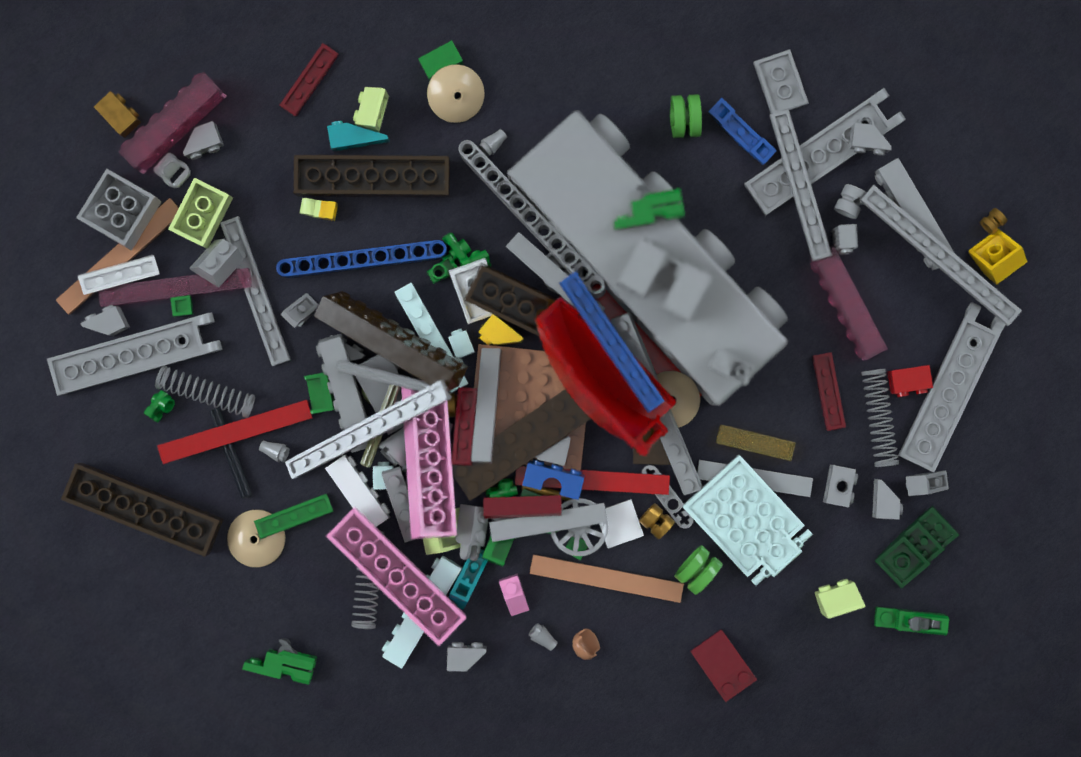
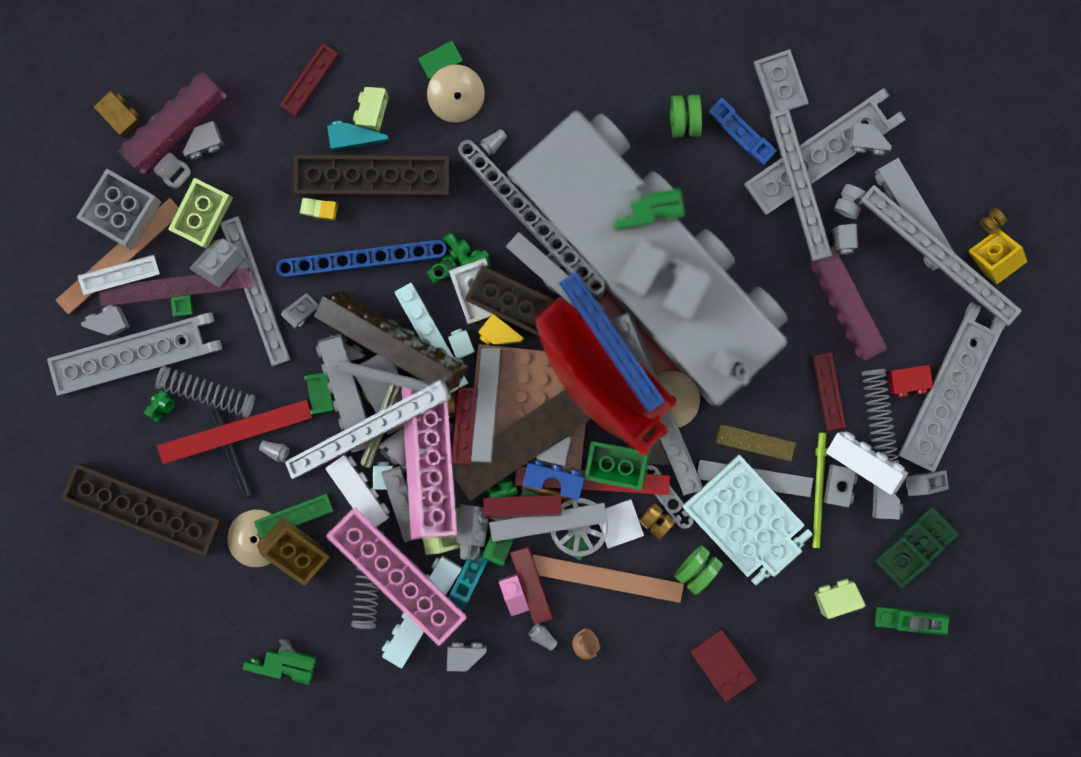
none -> pearl gold brick [257,517,330,586]
none -> dark red tile [510,546,553,624]
none -> green slope [584,441,651,491]
none -> lime bar [812,433,827,548]
none -> white brick [826,431,908,495]

